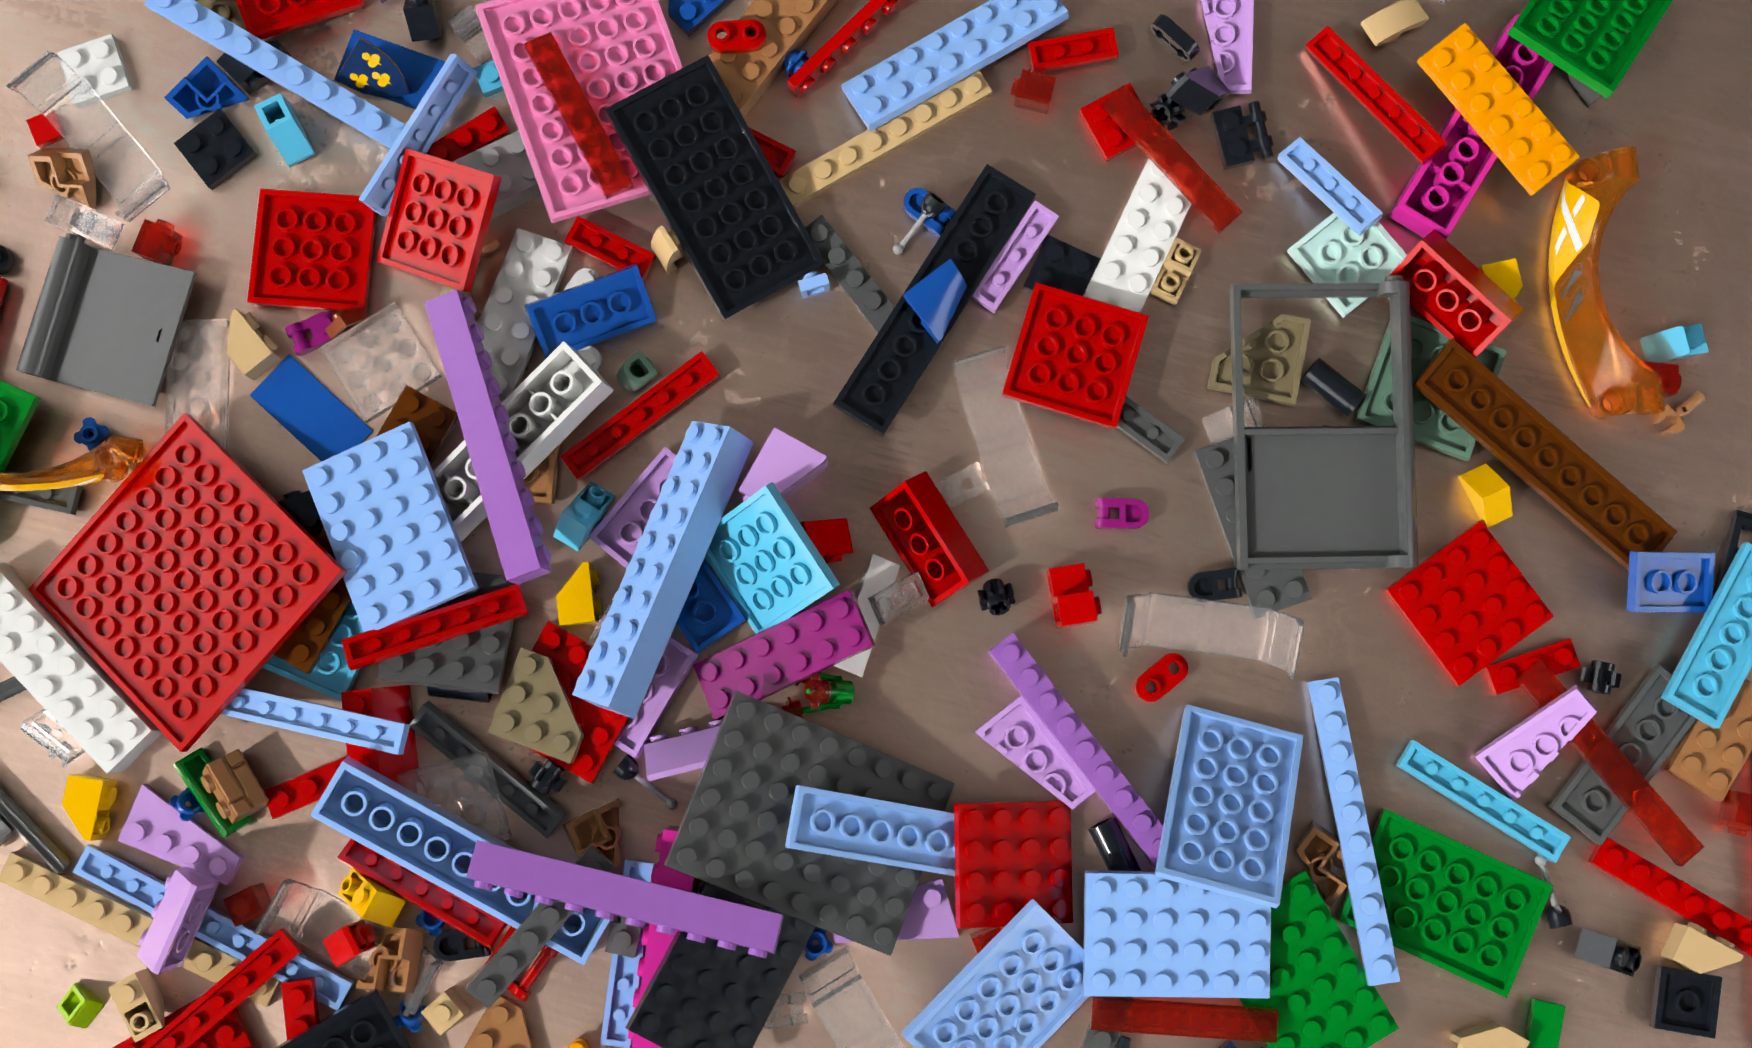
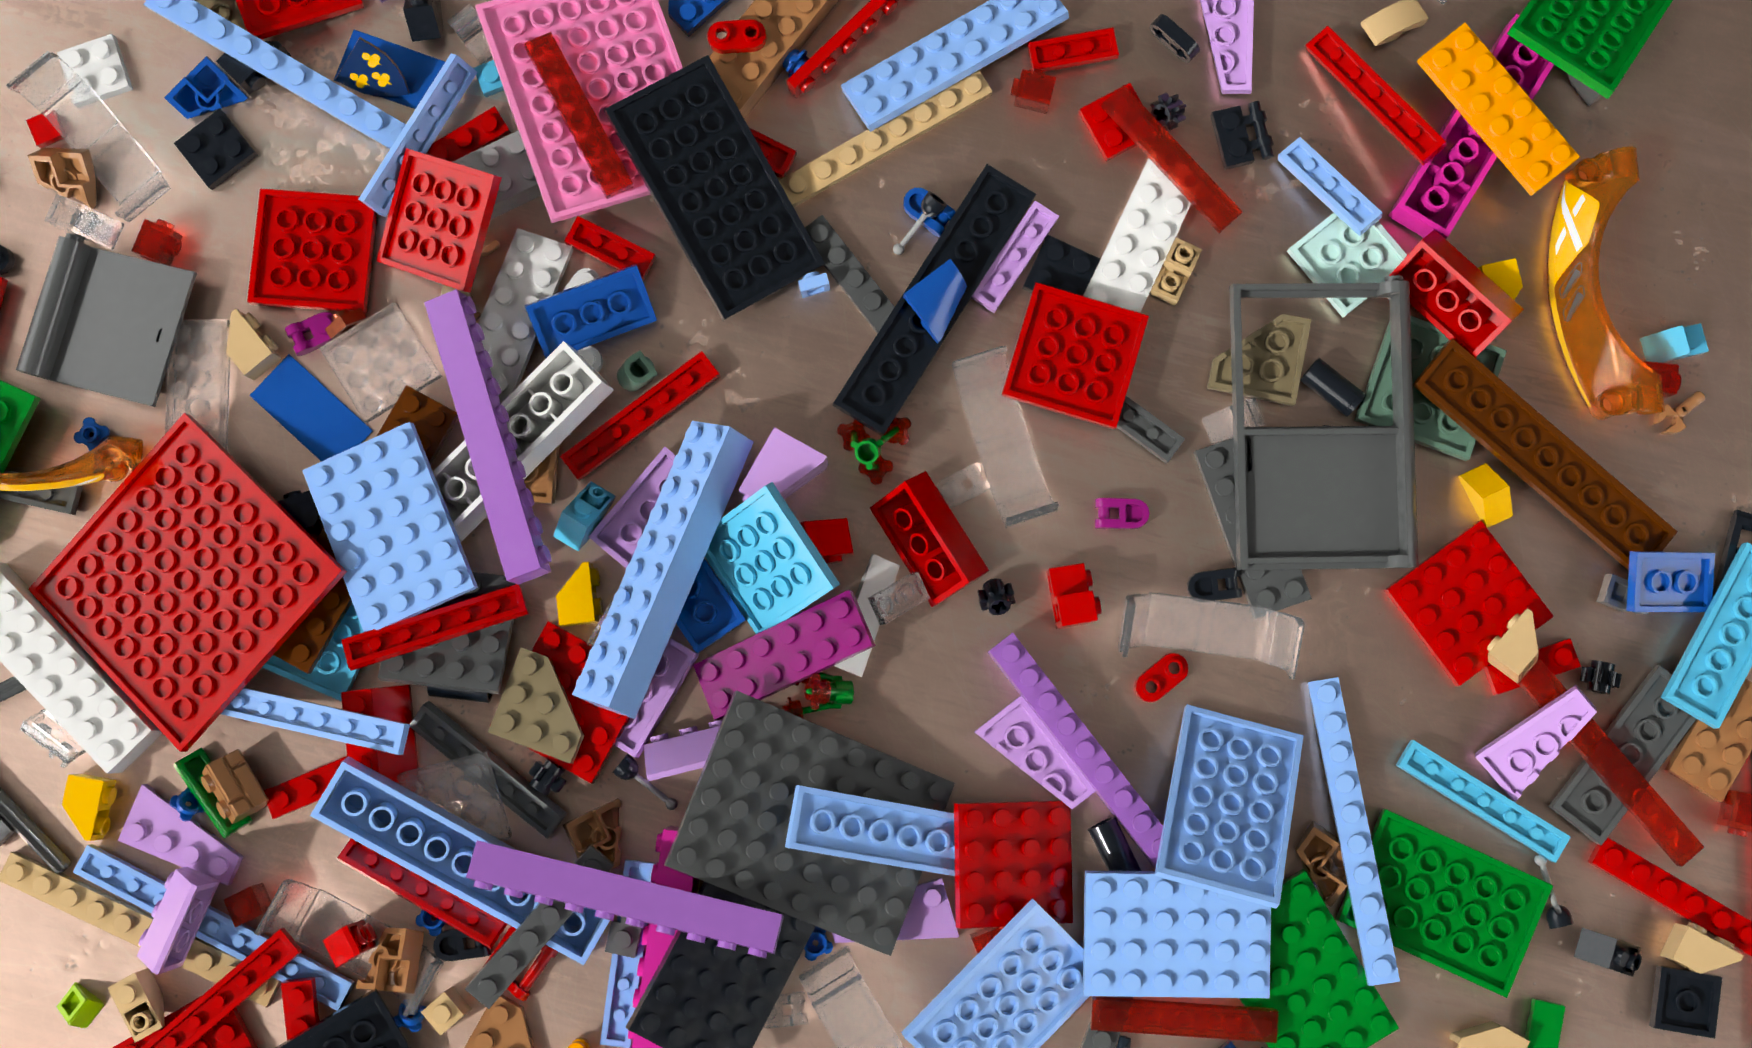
medium azure slope [254,93,316,167] -> none
yellow slope [338,868,407,928] -> none
tan slope [651,225,683,275] -> none
black slope [1166,66,1231,116] -> none
none -> clear red plant [837,417,911,485]
none -> tan slope [1487,608,1538,684]
none -> flat silver plate [1596,574,1649,614]

